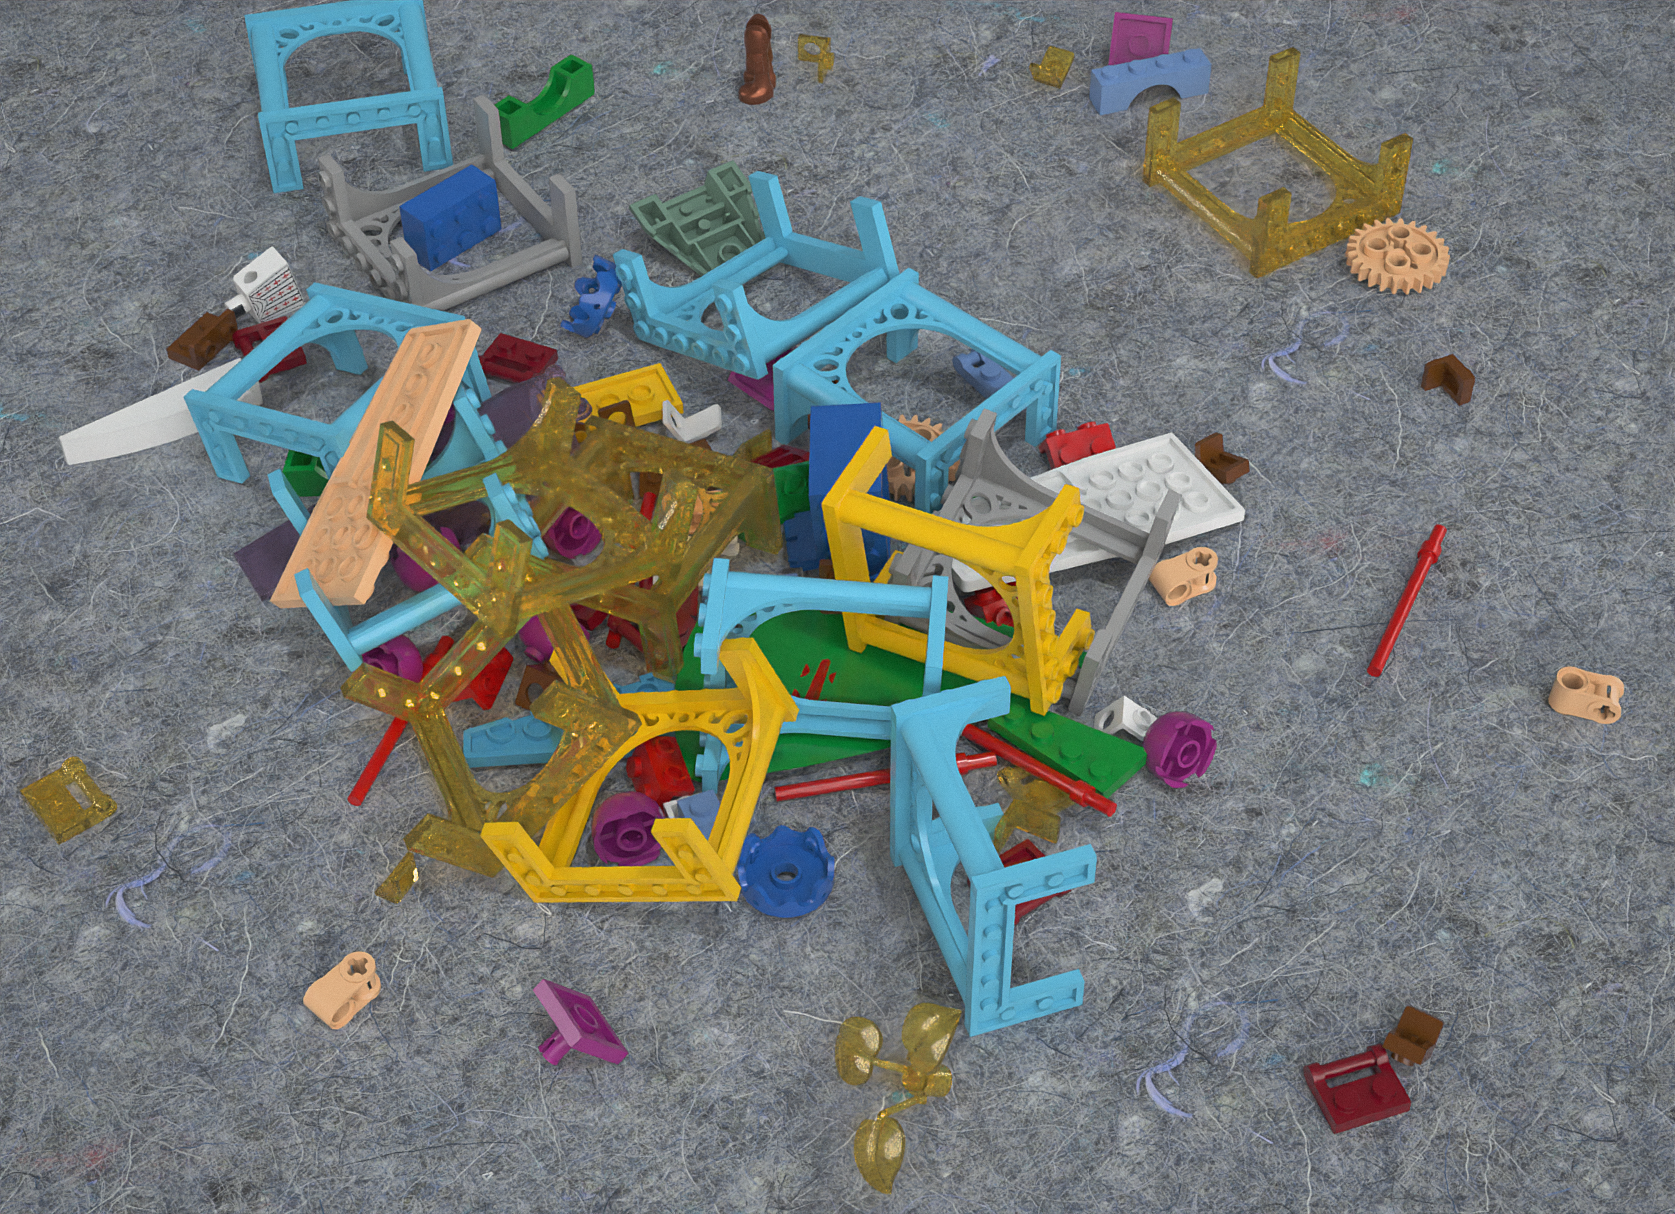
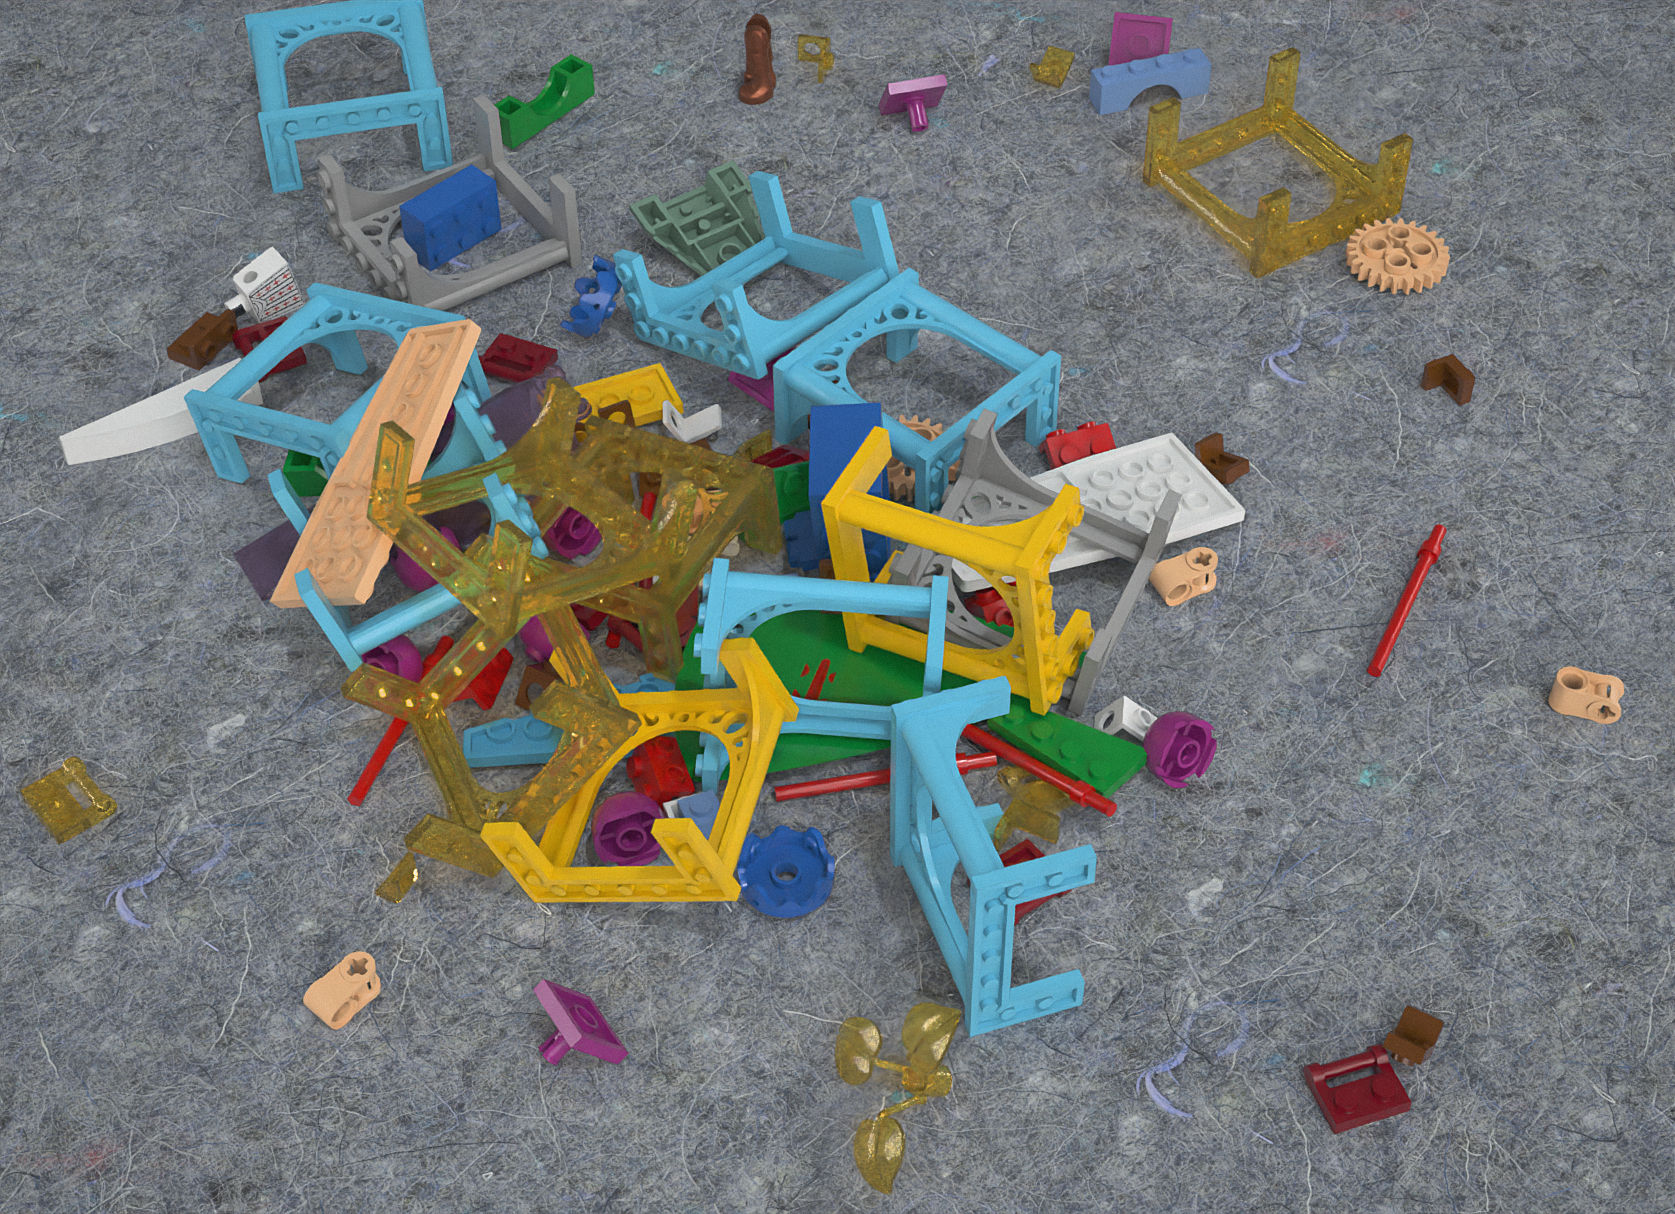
medium blue plate [952,349,1027,410] -> none
none -> magenta tile [879,74,947,132]

